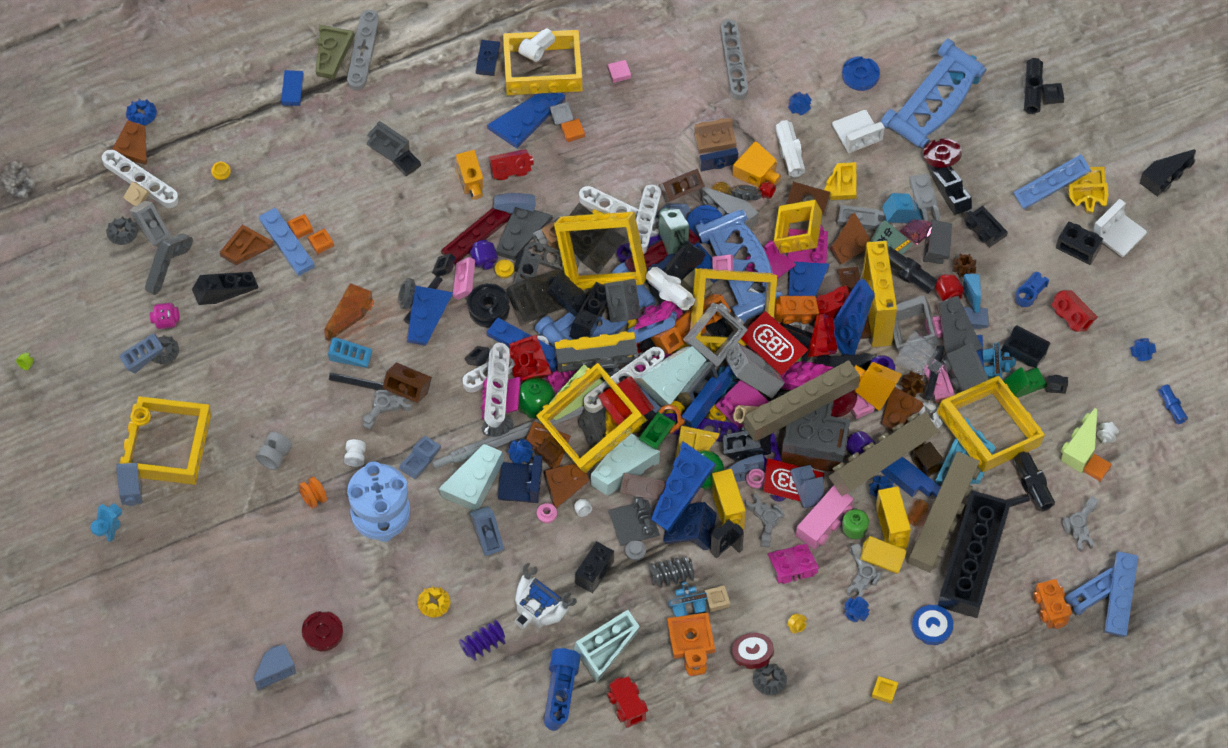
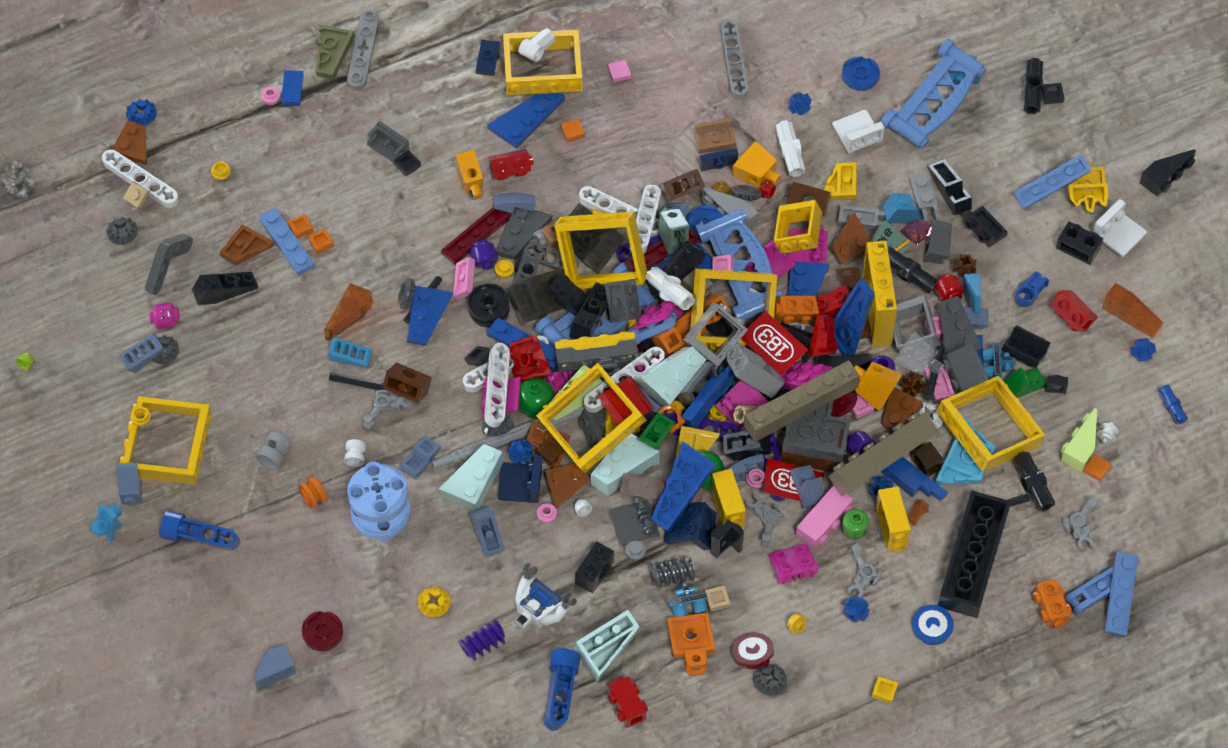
light grey slope [129,200,170,246] -> none
black plate [432,253,456,276] -> none
plate [550,101,574,126] -> none
yellow slope [860,536,906,574] -> none
dark tan brick [908,451,981,573] -> none
dark red tile [923,138,962,168] -> none
none -> blue beam [160,510,240,550]
none -> bright pink plate [261,87,280,105]
none -> clear orange slope [1102,283,1163,338]

